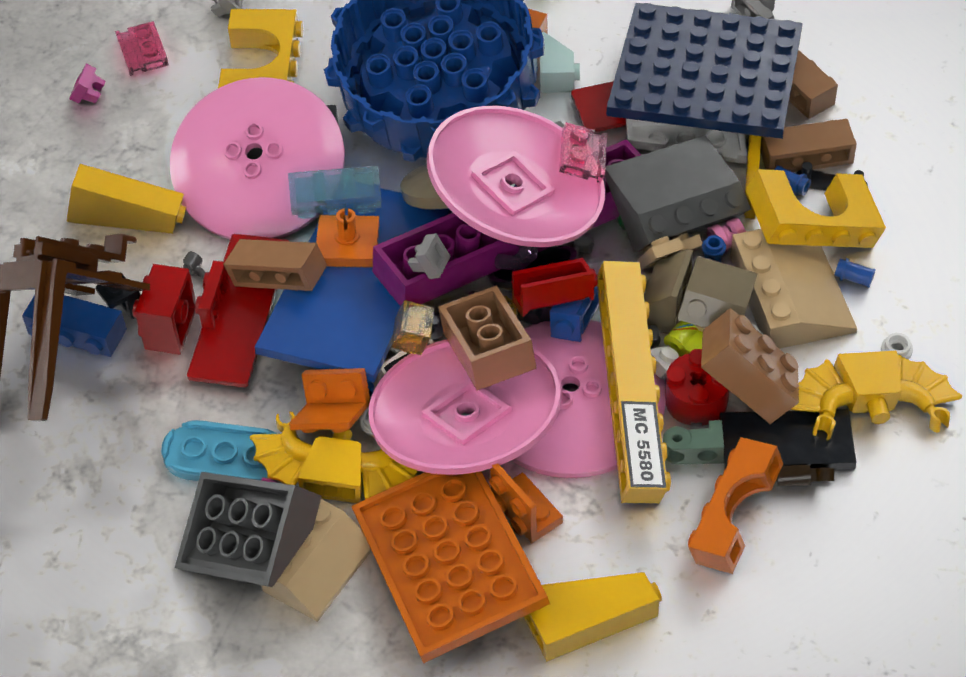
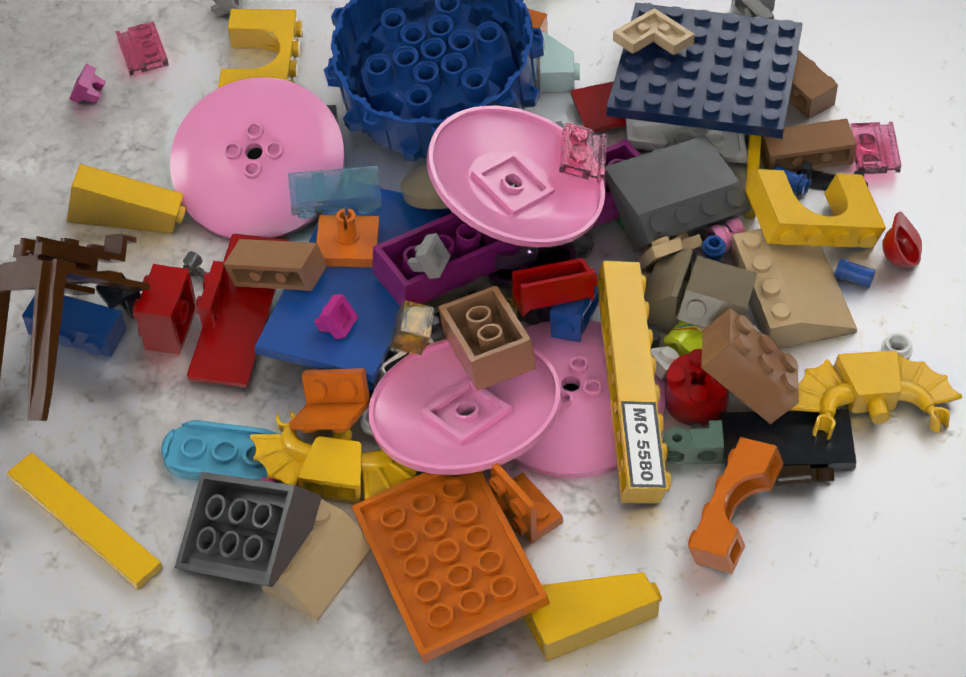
none -> yellow tile [7,452,163,590]
none -> dark pink tile [314,294,358,339]
none -> tan plate [613,8,695,55]
none -> clear pink plate [850,122,902,174]
none -> red cap [882,212,922,268]

